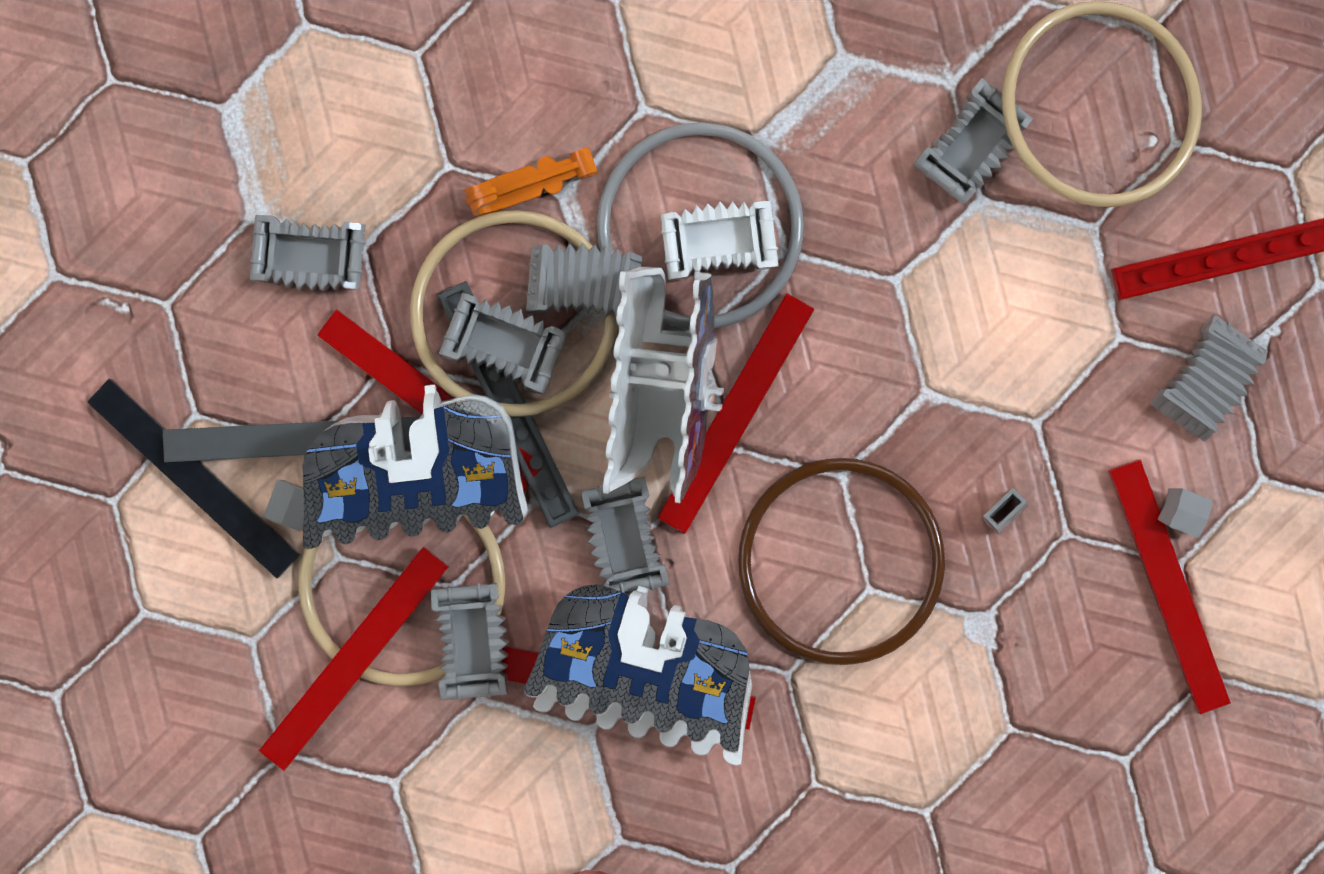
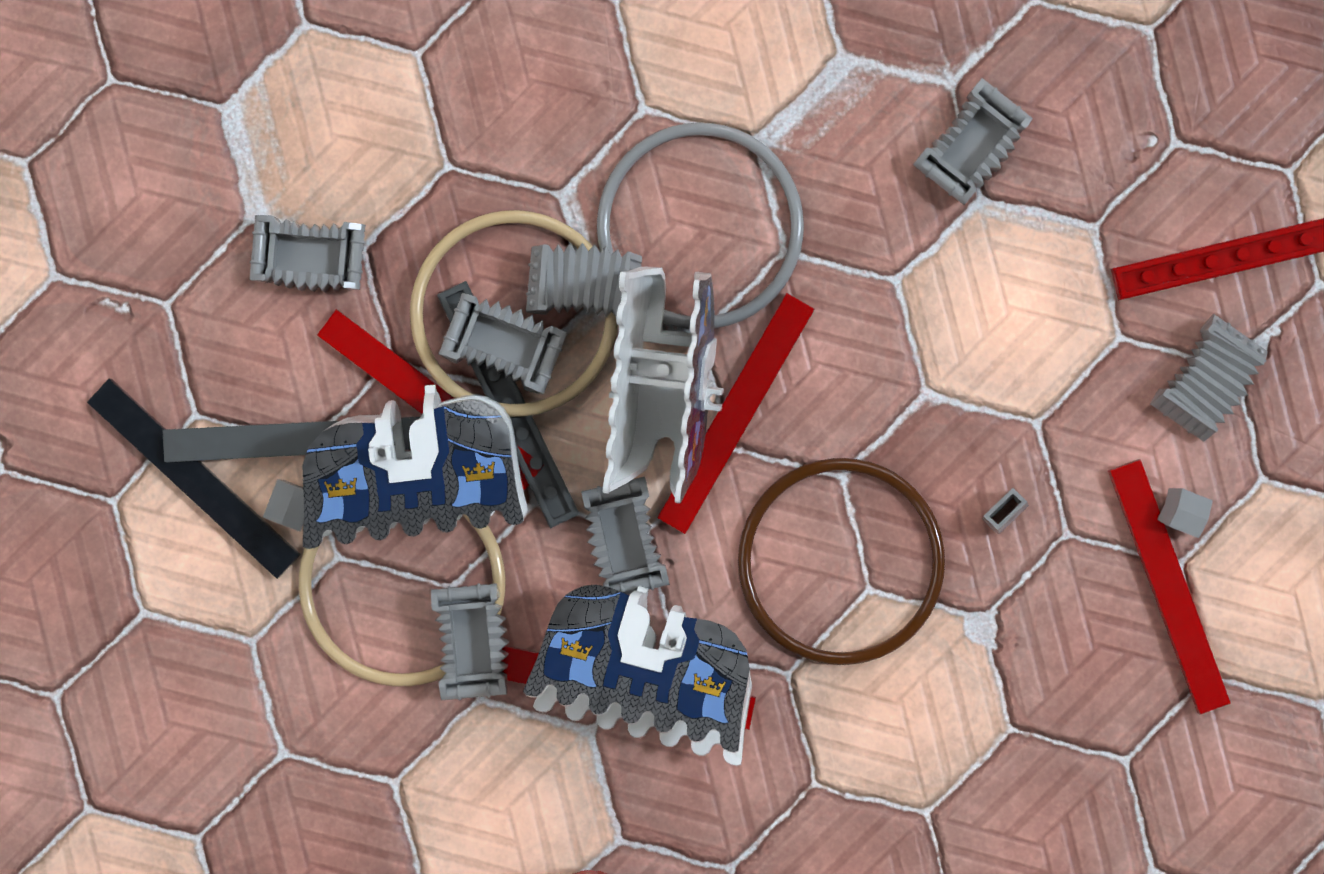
red tile [259,546,450,771] -> none
orange piece [464,147,598,216] -> none
white piece [660,201,779,280] -> none
tan piece [1002,1,1202,207] -> none

